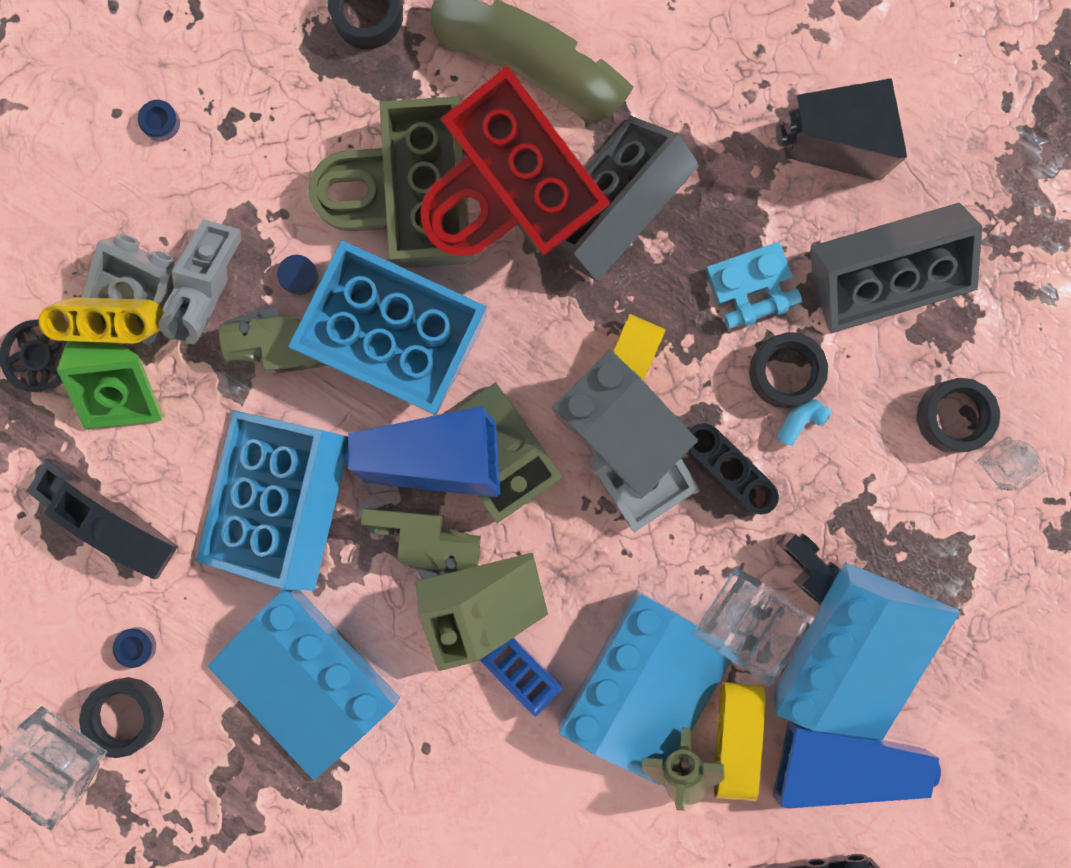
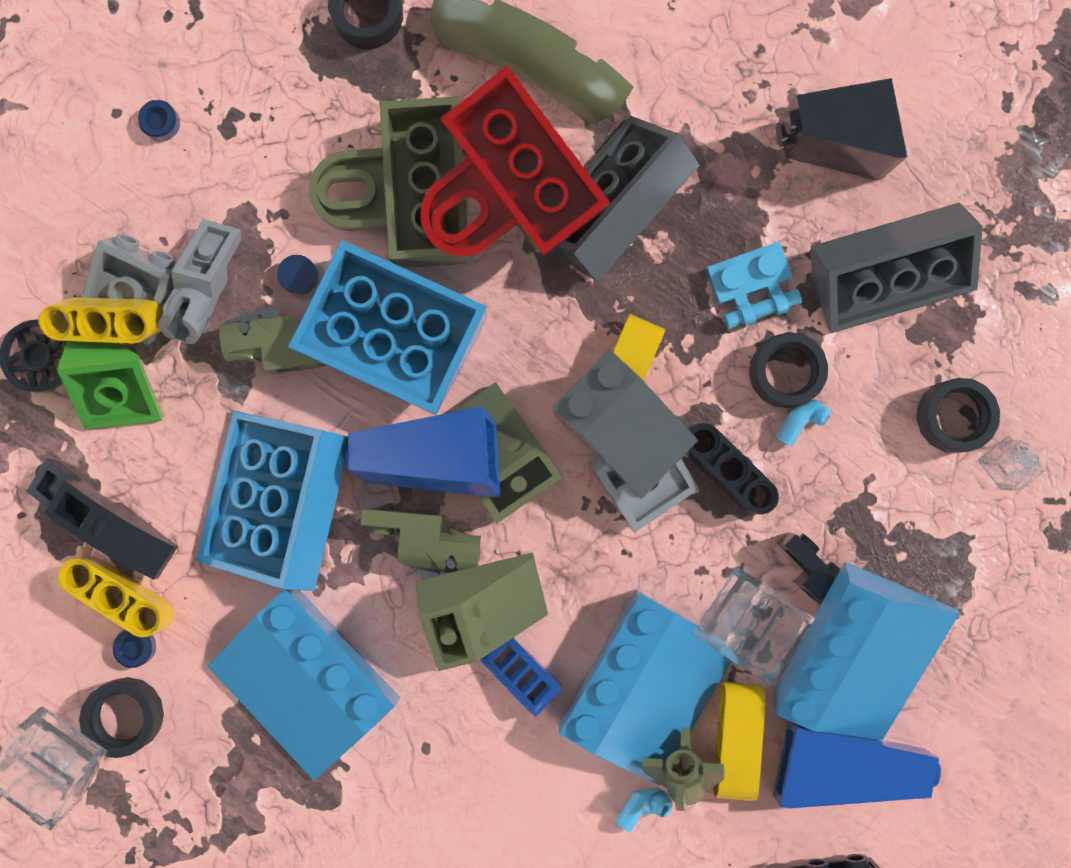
none -> yellow beam [58,556,174,637]
none -> medium azure arm [615,788,673,833]

